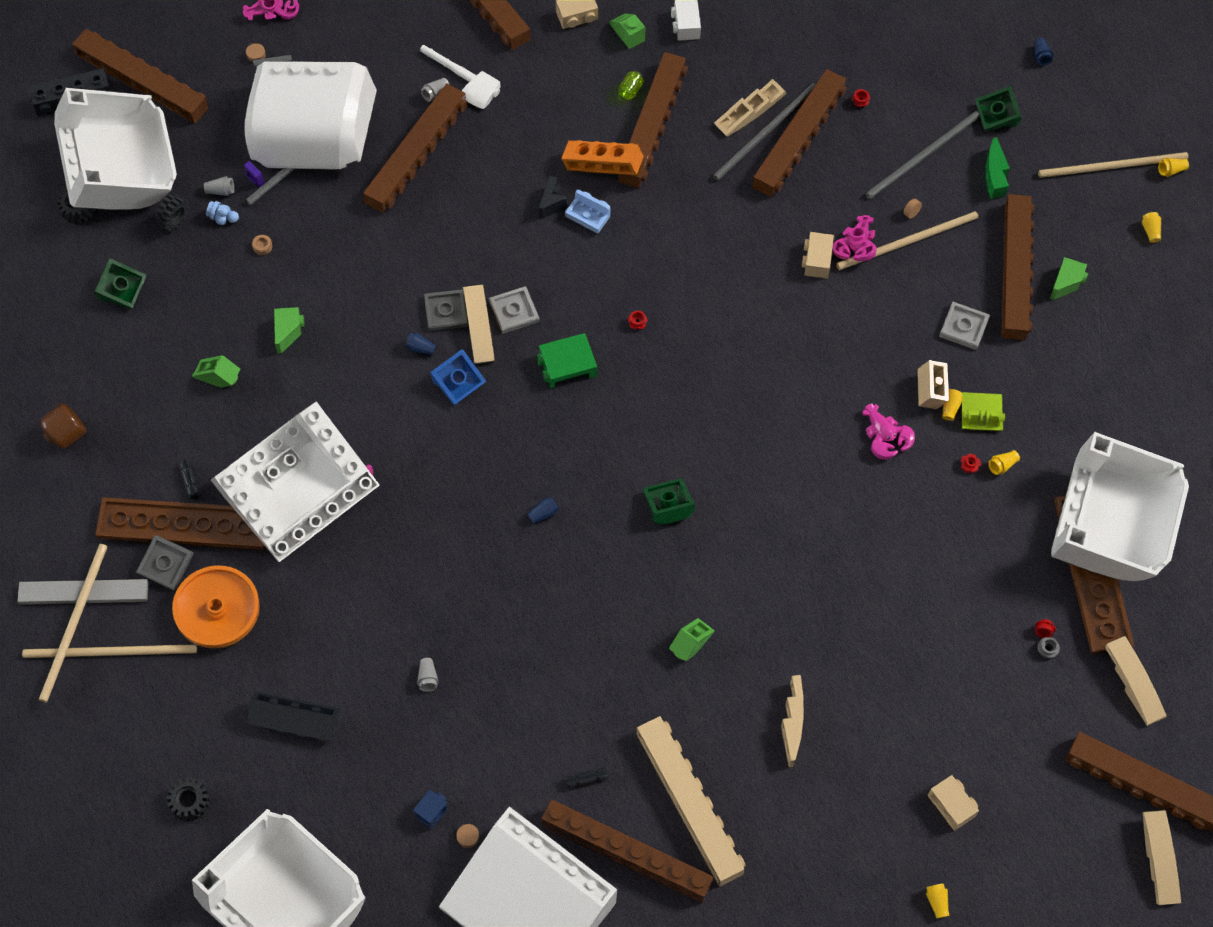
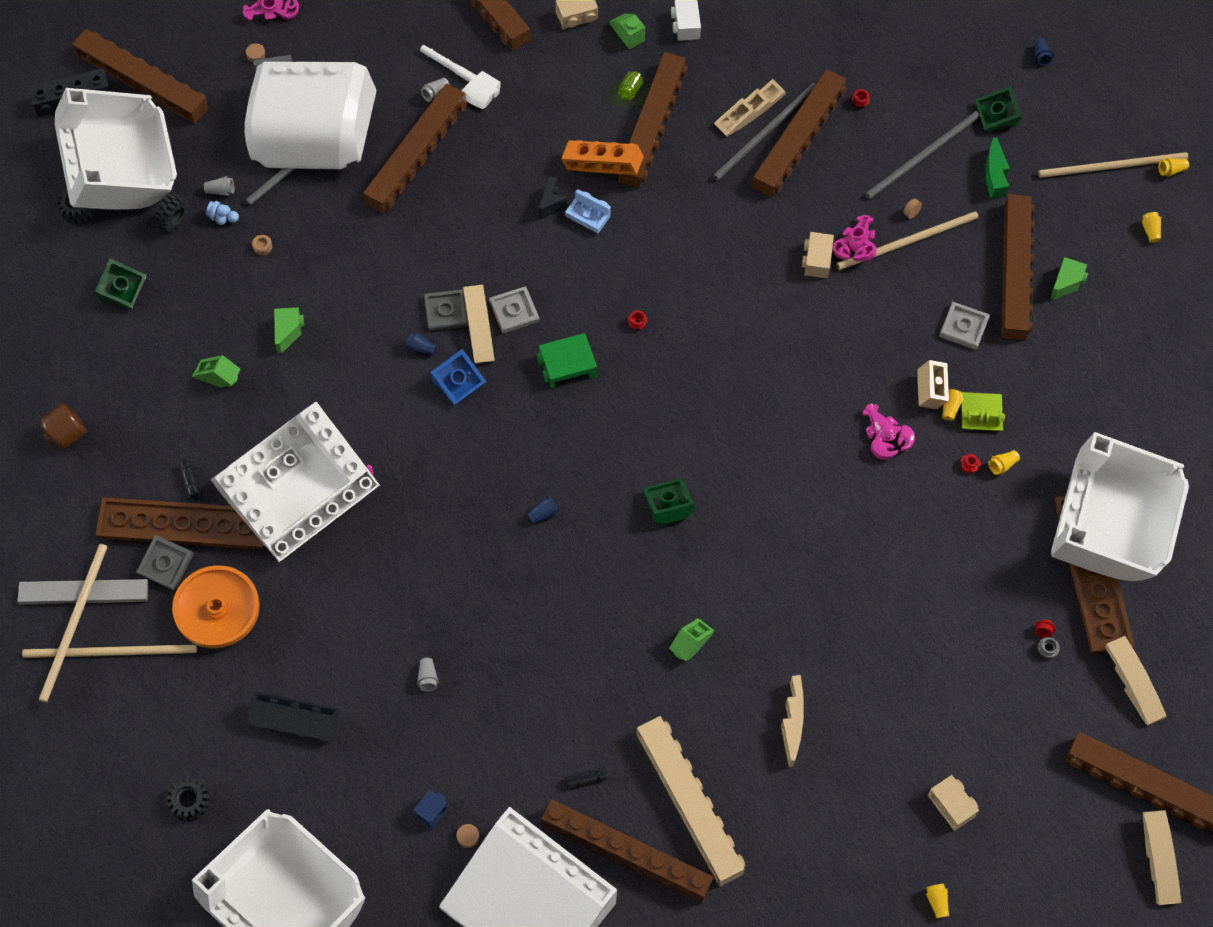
dark purple tile [244,161,264,187] -> none

